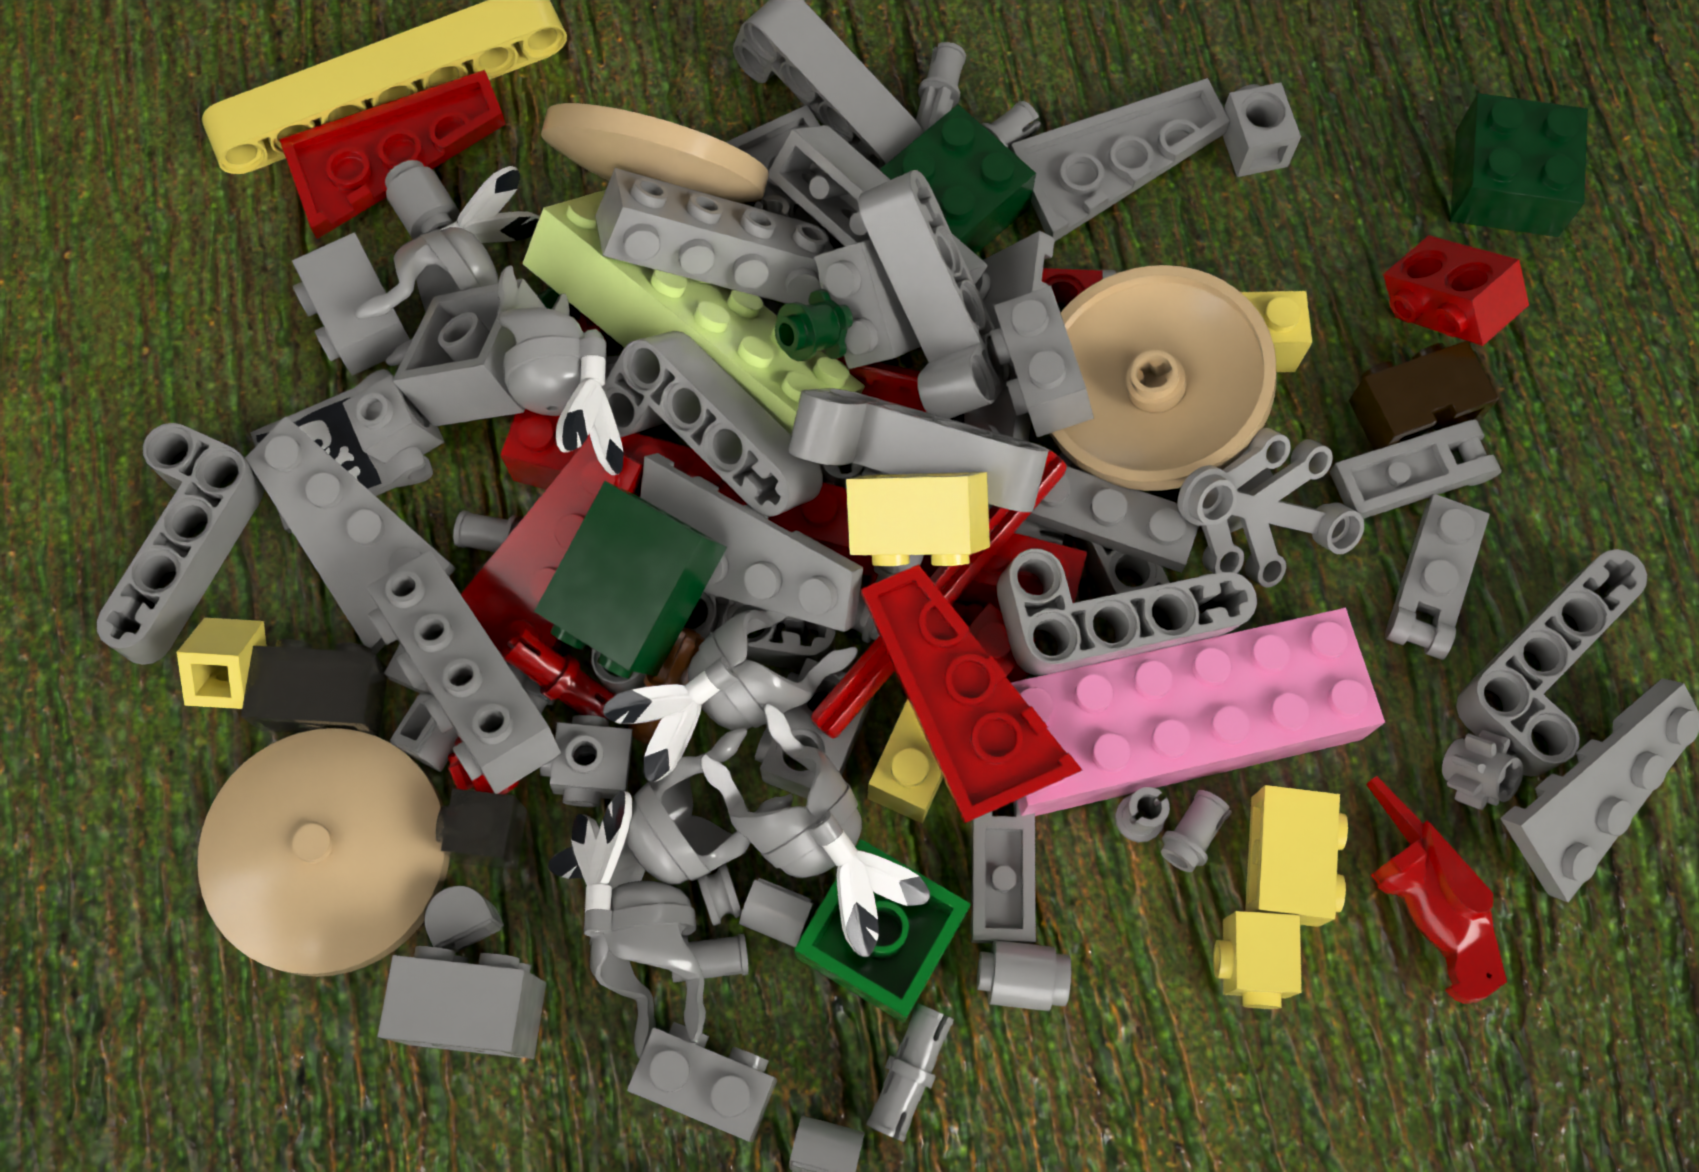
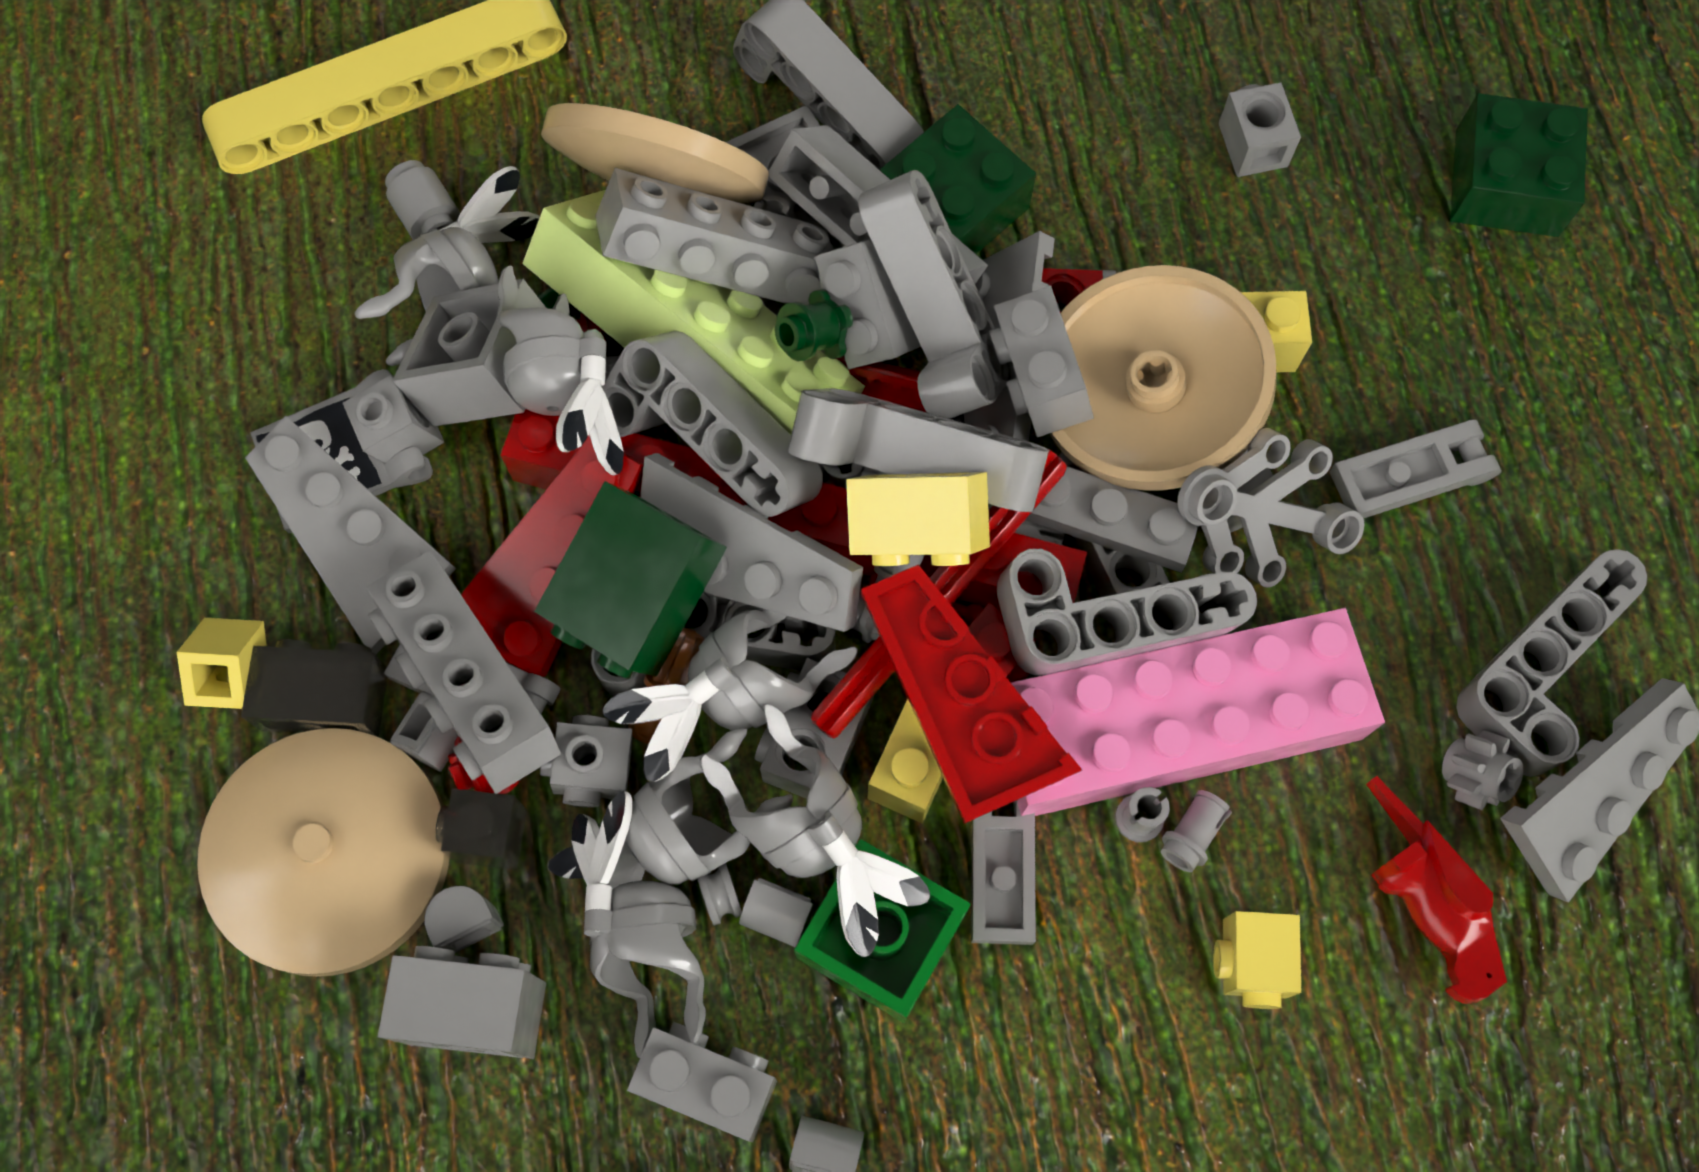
light grey beam [97,423,264,665] -> none
red wing [279,70,506,239] -> none
light grey brick [292,232,410,376] -> none
light grey pin [453,510,522,552] -> none
red pin [500,627,616,719] -> none
light grey pin [672,934,749,987] -> none
light grey pin [866,1003,954,1142] -> none
light grey axle [916,42,966,132] -> none
light grey brick [976,940,1071,1011] -> none
light grey pin [982,101,1040,149] -> none
light grey wing [1010,78,1230,242] -> none
light yellow brick [1245,785,1348,927] -> none
dark brown brick [1349,341,1499,450] -> none
red brick [1383,235,1529,346] -> none
light grey plate [1385,494,1490,660] -> none

